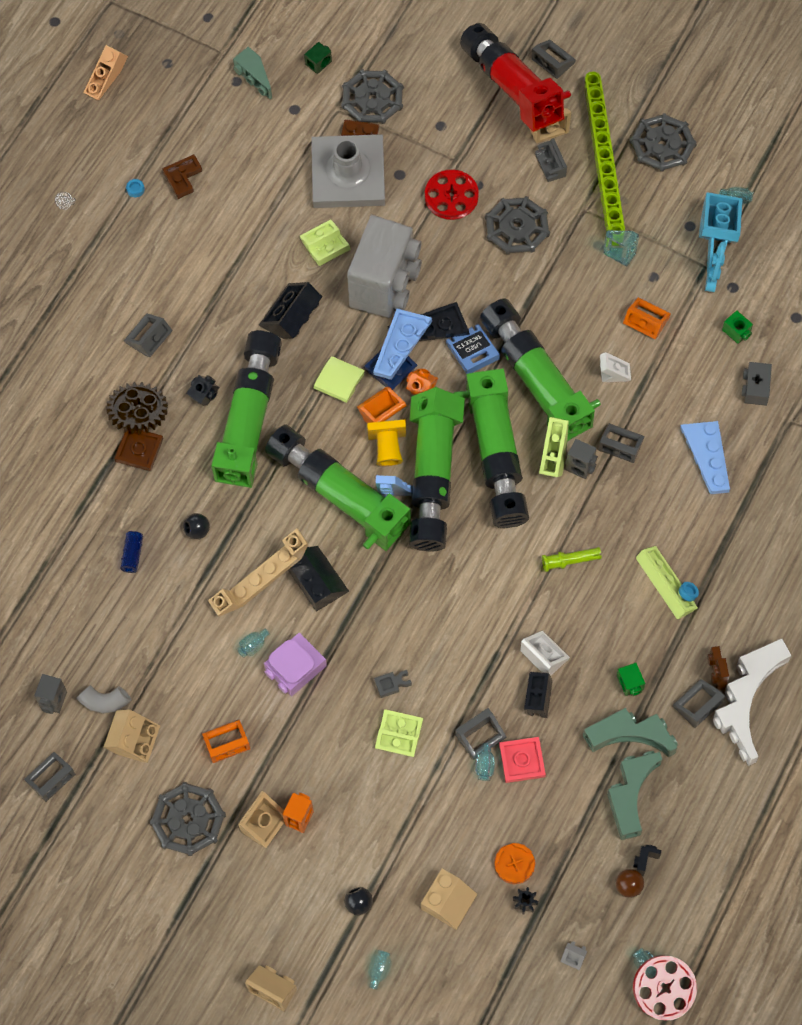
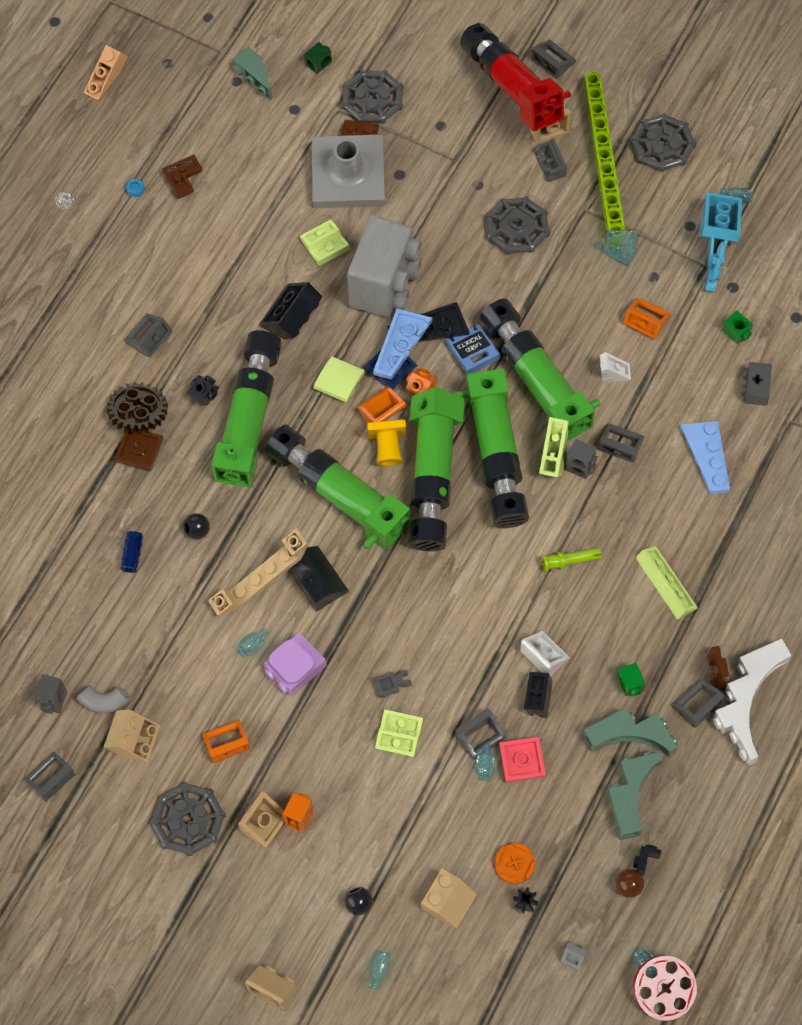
light blue wing [376,475,413,497] -> none
red wedge [425,169,479,220] -> none
dark azure tile [679,582,699,602] -> none

